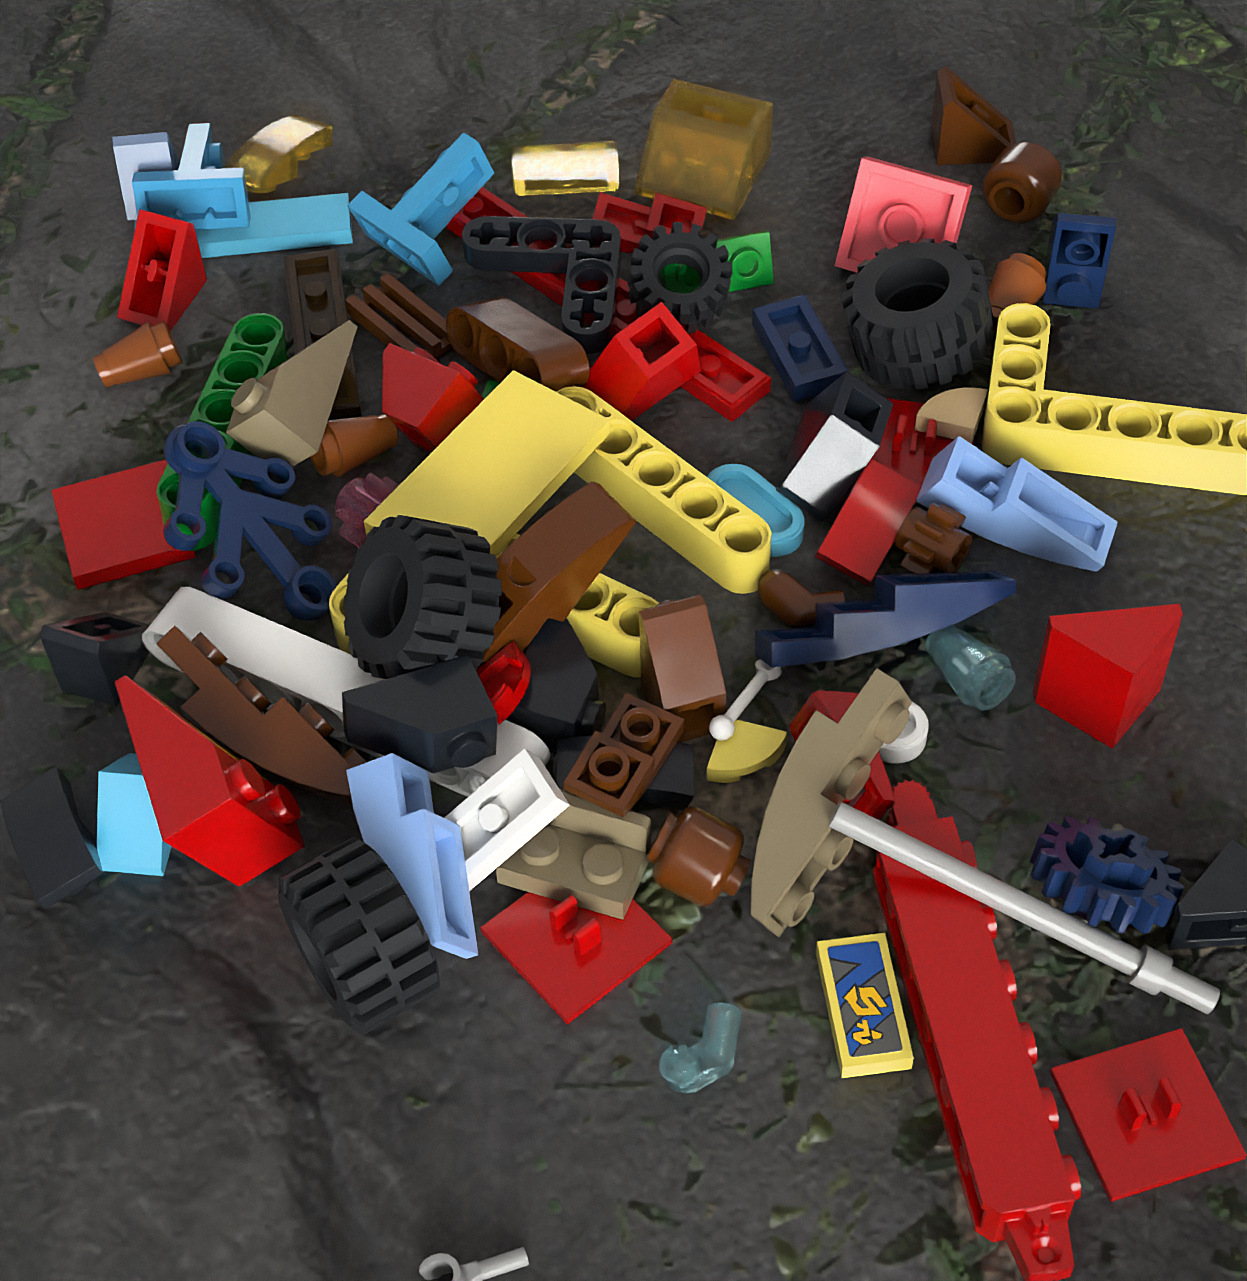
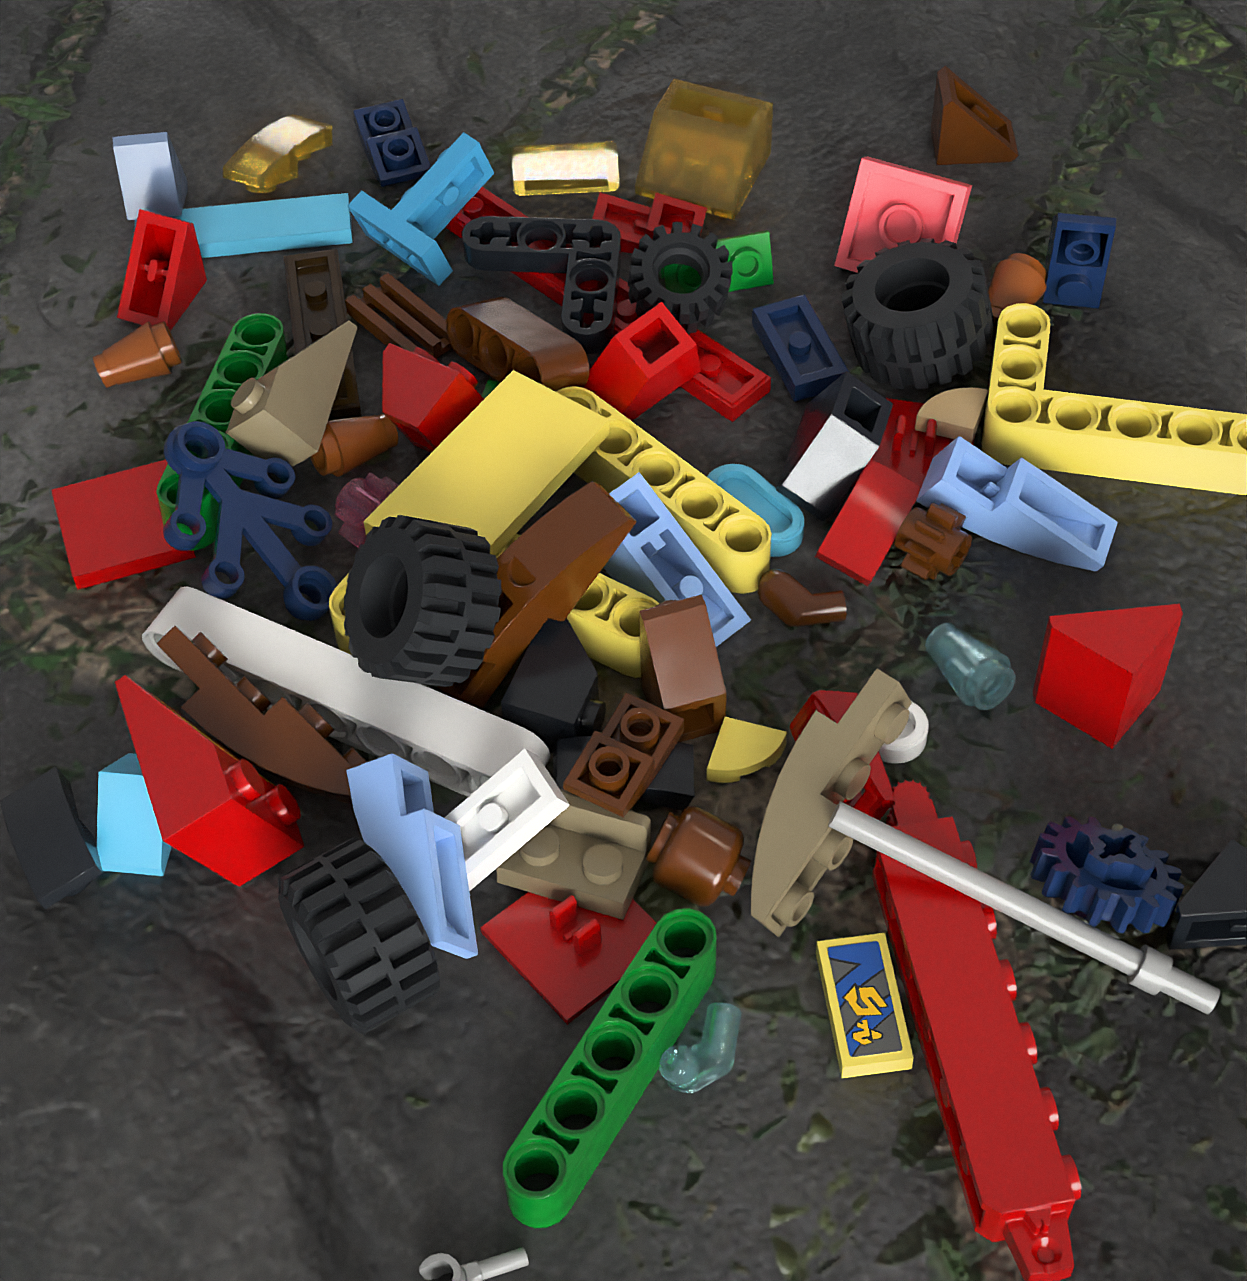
black slope [40,612,150,707] -> none
dark azure bracket [132,123,251,229] -> none
black slope [342,655,497,774] -> none
red tile [476,641,531,725] -> none
white hinge [709,659,781,741] -> none
dark blue slope [755,570,1017,668] -> none
reddish brown head [983,141,1062,223] -> none
red piece [1050,1028,1247,1202] -> none
none -> dark blue slope [353,99,431,187]
none -> green beam [503,908,717,1228]
none -> light blue slope [603,472,751,647]

